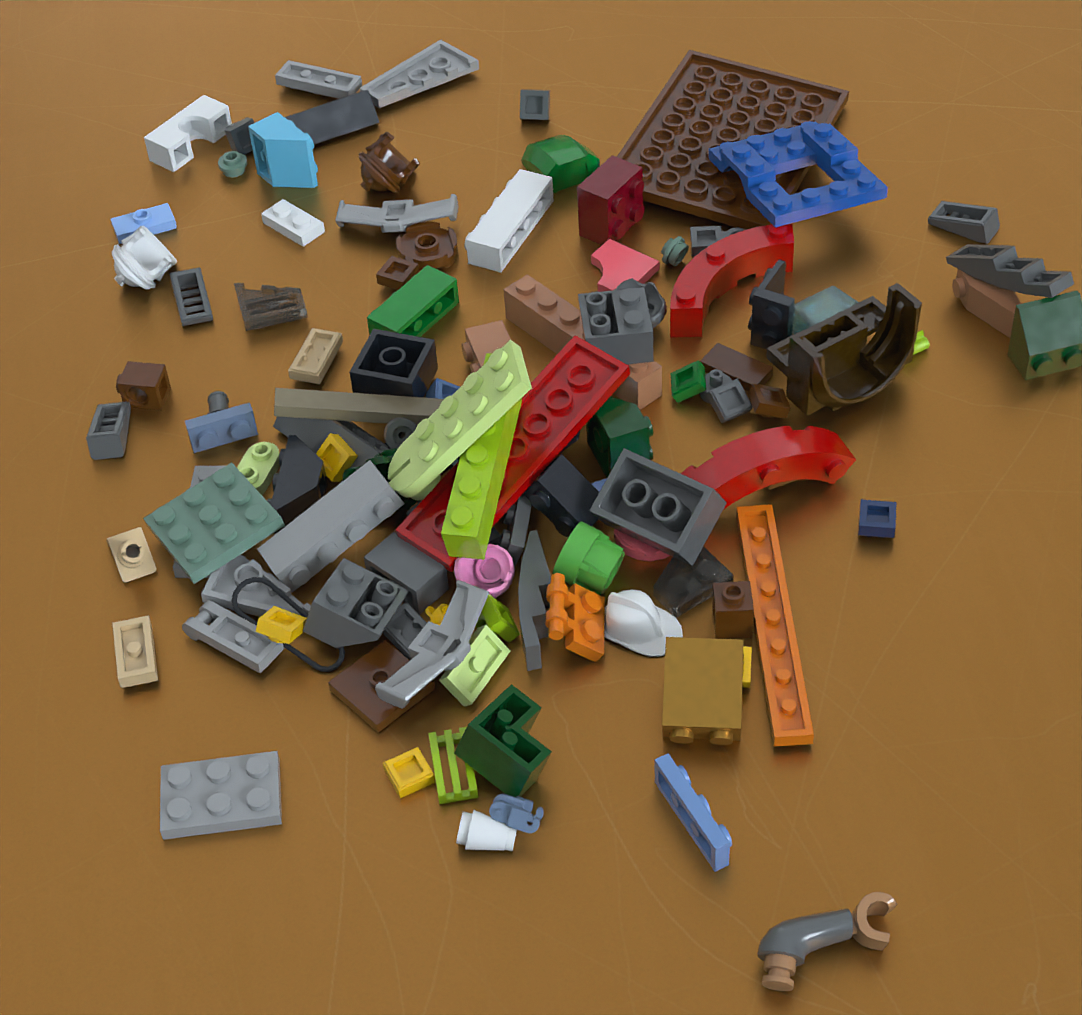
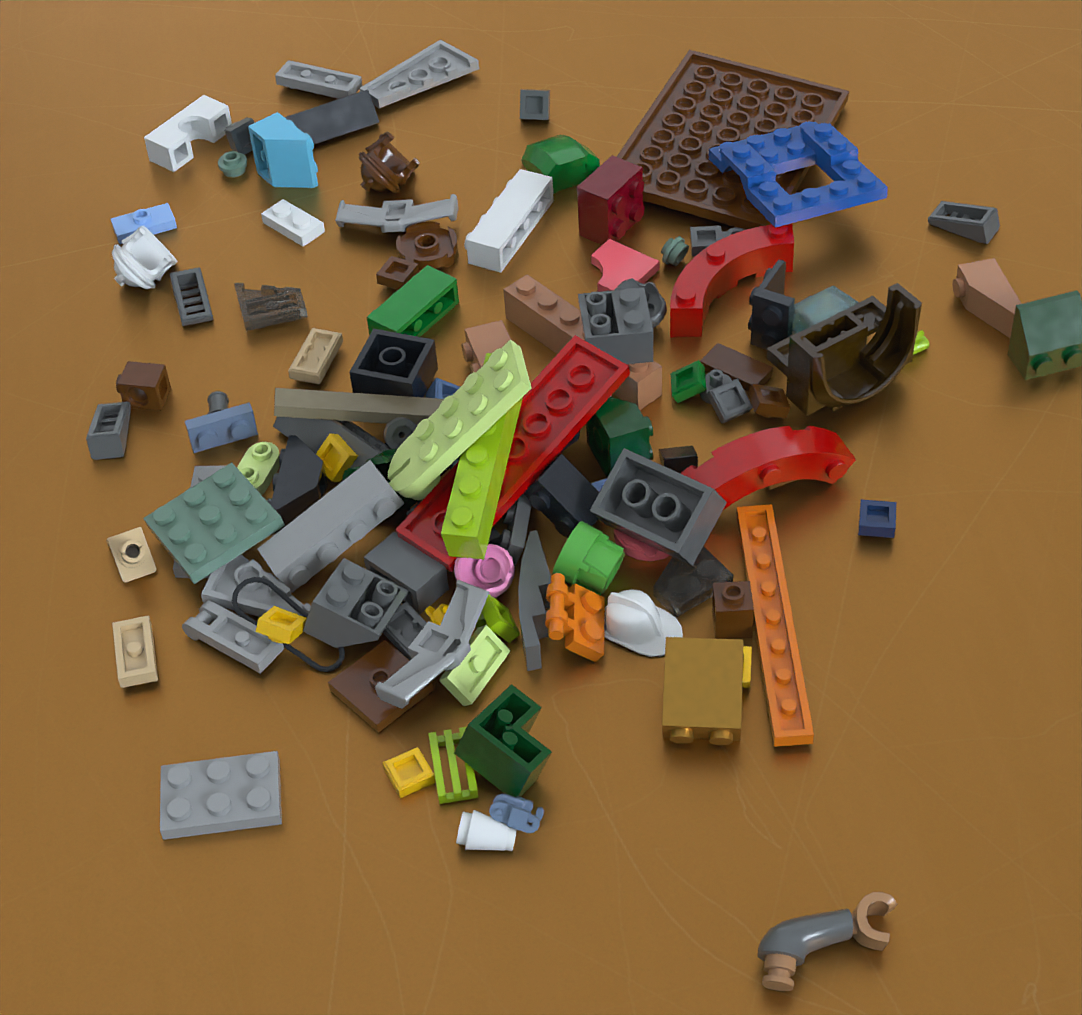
medium blue plate [654,753,732,872] -> none
dark grey slope [946,244,1074,298] -> none
none -> black slope [659,445,698,473]

